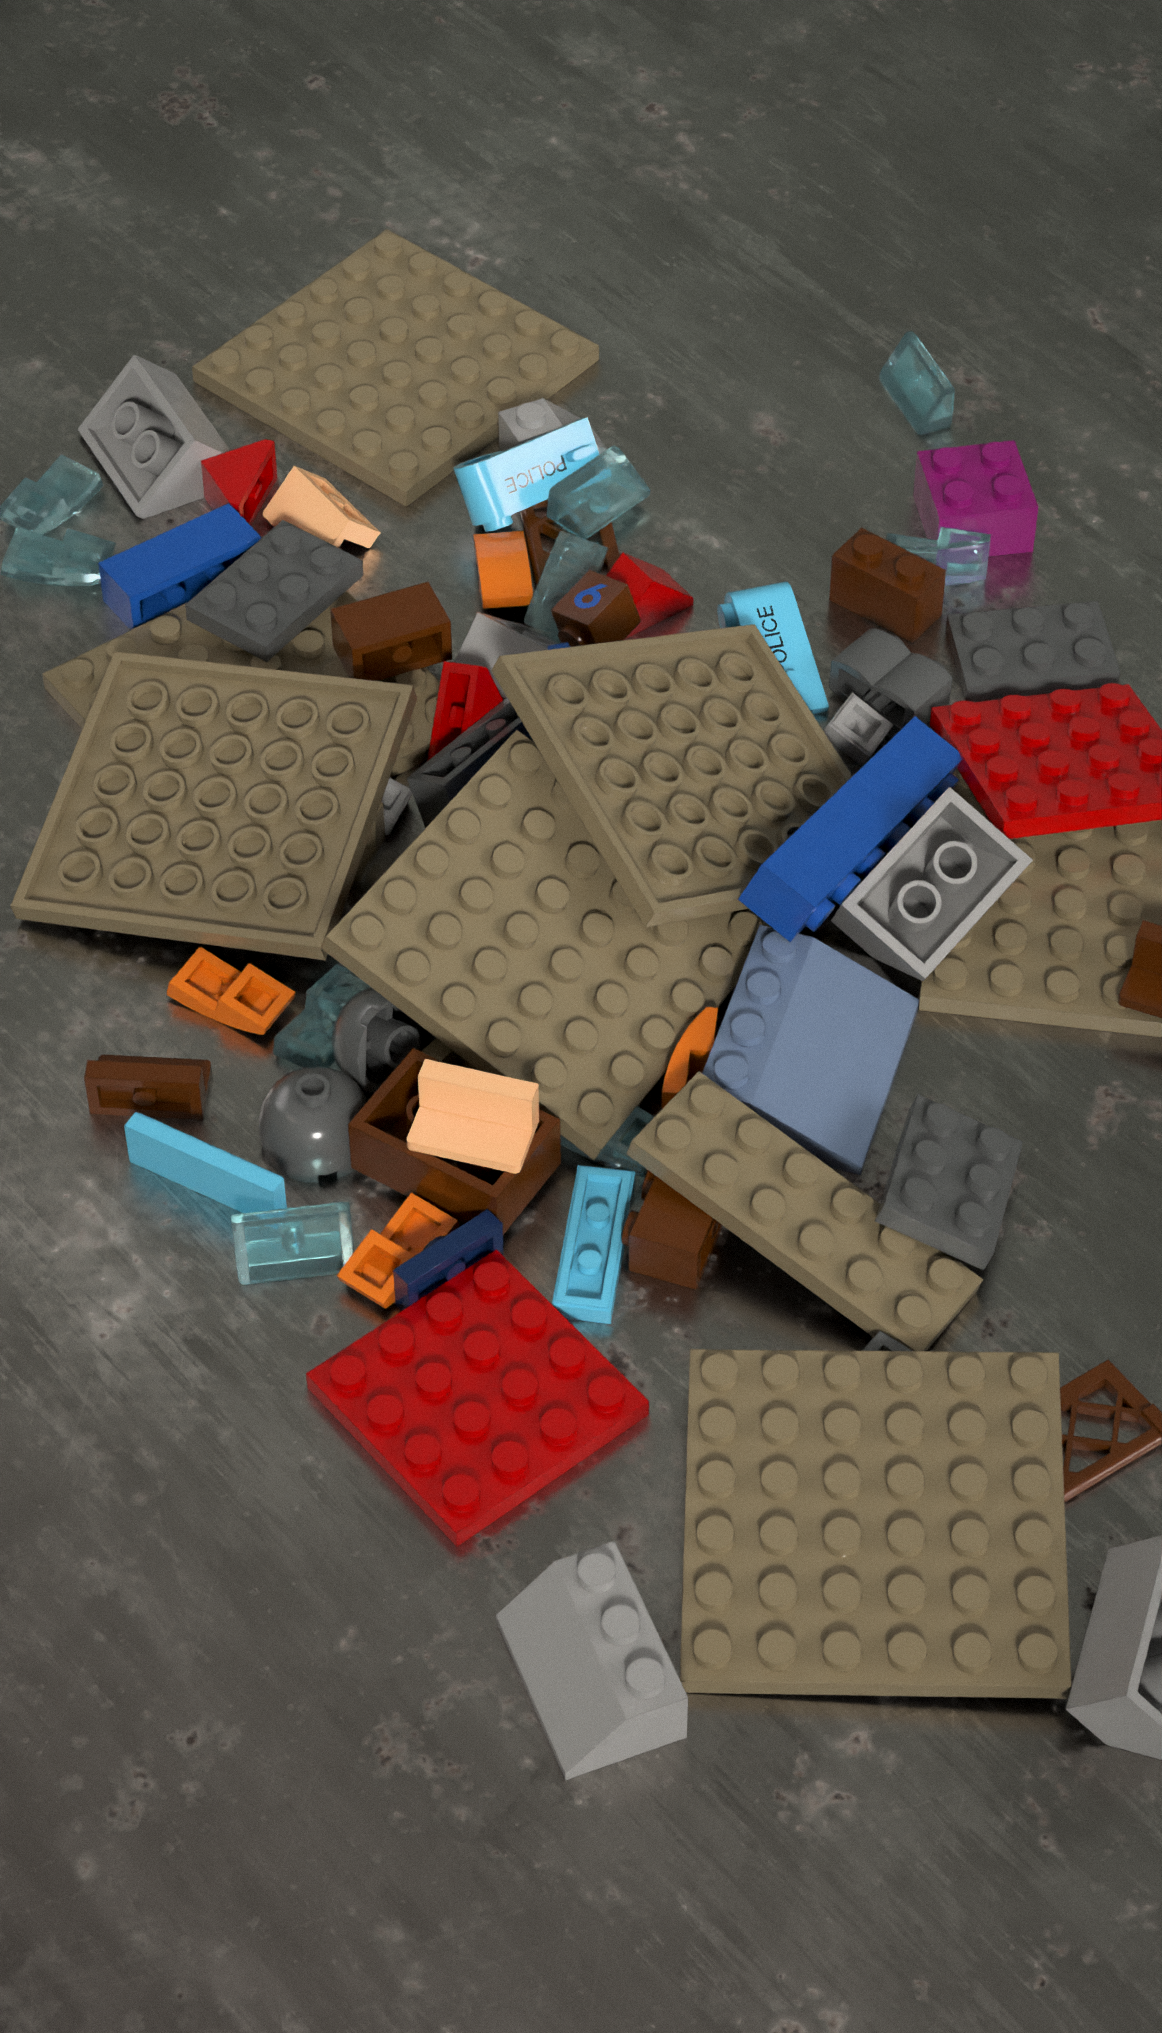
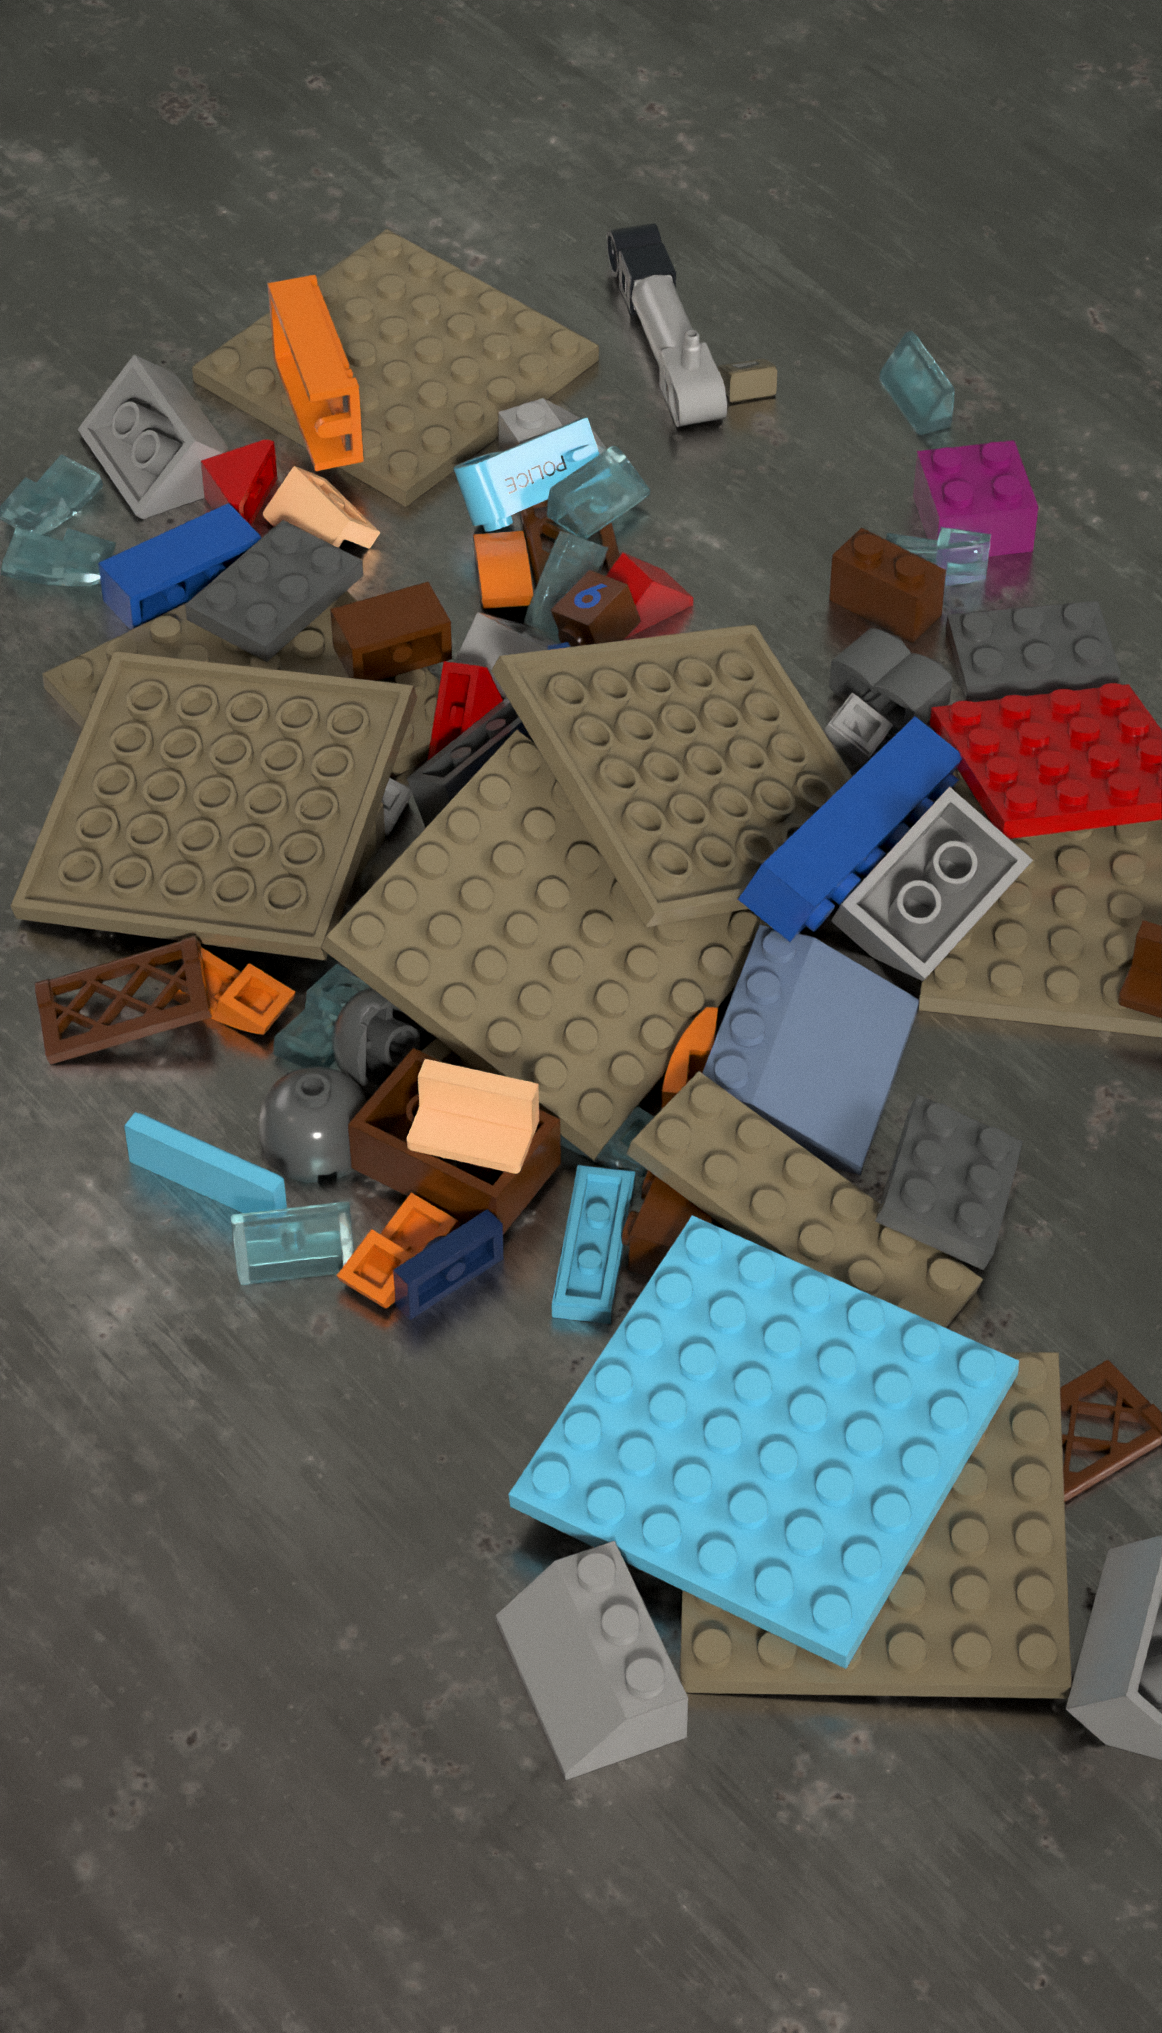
reddish brown panel [84,1054,212,1120] -> none
red plate [306,1249,649,1547] -> none
medium azure door [717,581,829,714] -> none
none -> reddish brown window [35,935,212,1065]
none -> orange door [268,275,363,471]
none -> medium azure plate [508,1215,1019,1669]
none -> light grey piece [606,223,727,427]
none -> dark tan slope [717,358,777,402]

